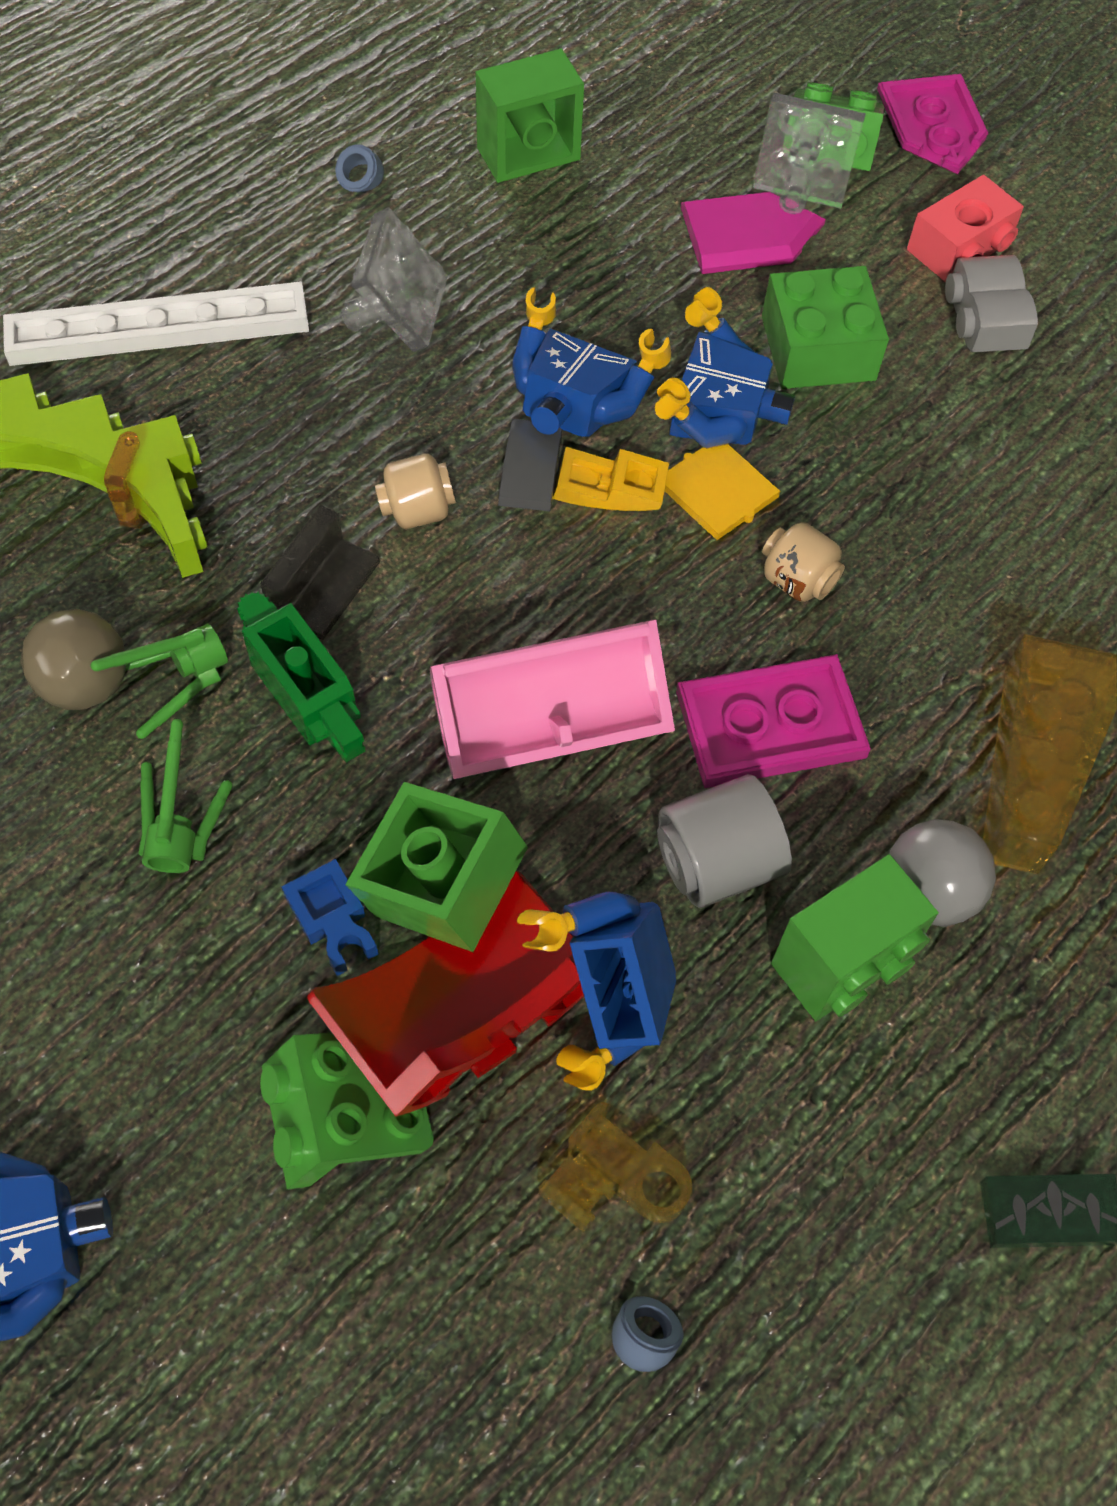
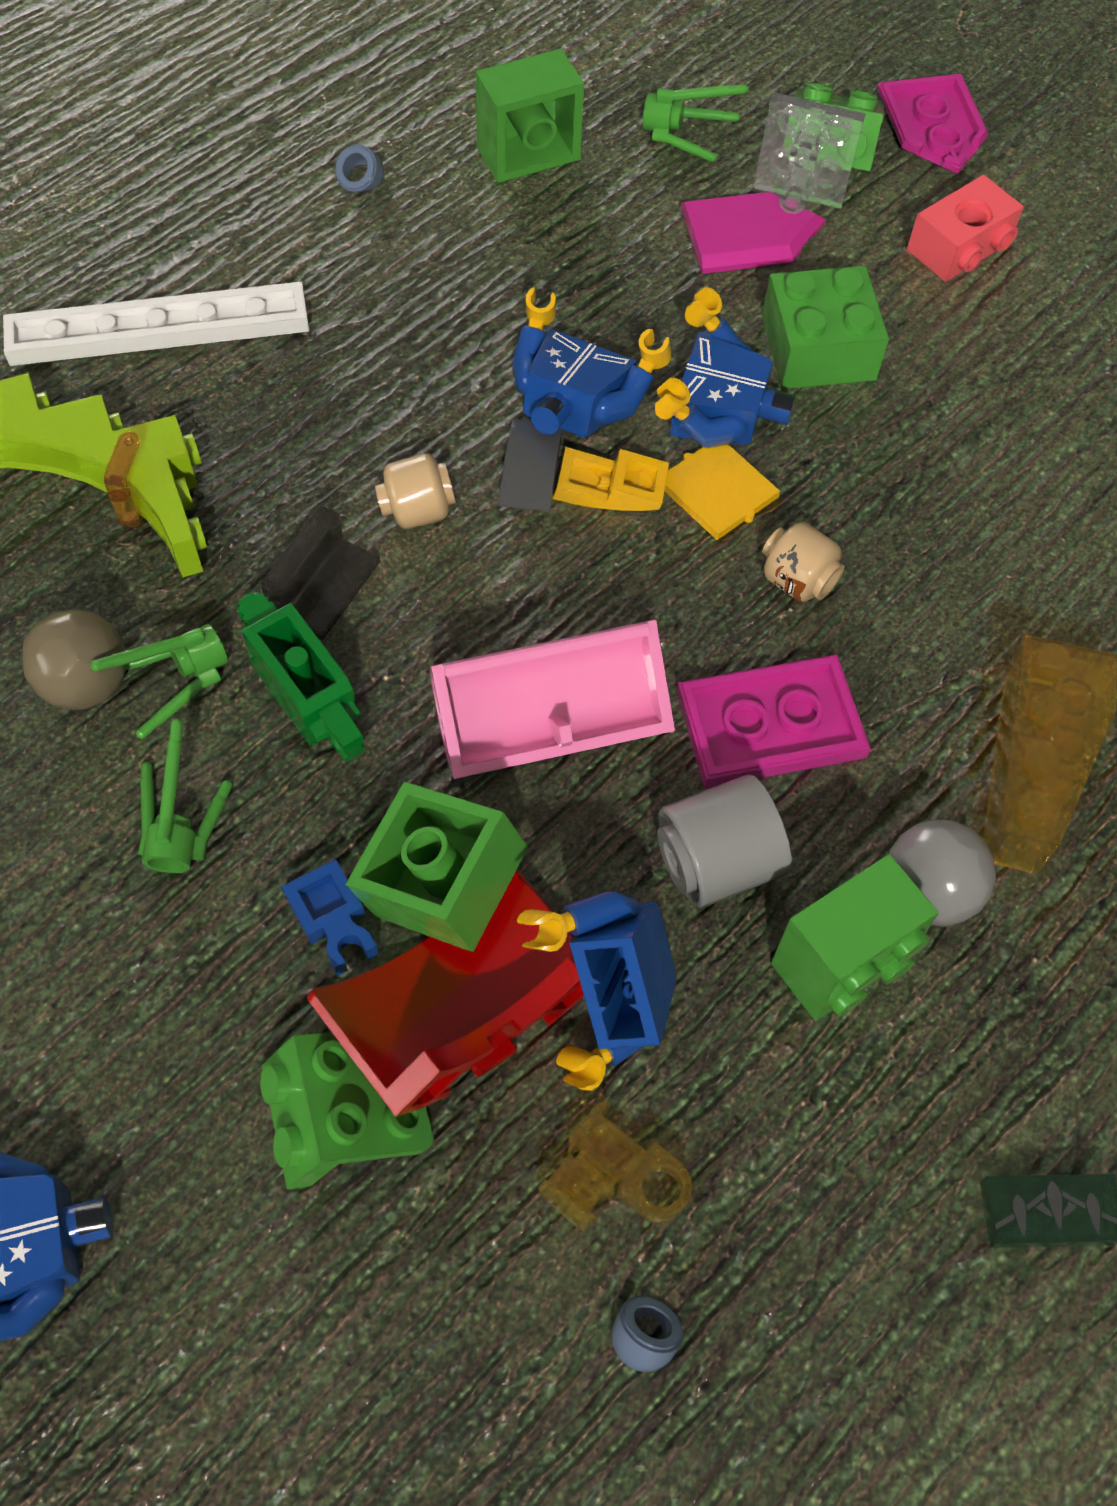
clear plate [341,207,448,352] -> none
light grey brick [945,255,1038,352] -> none
none -> bright green plant [643,84,748,162]

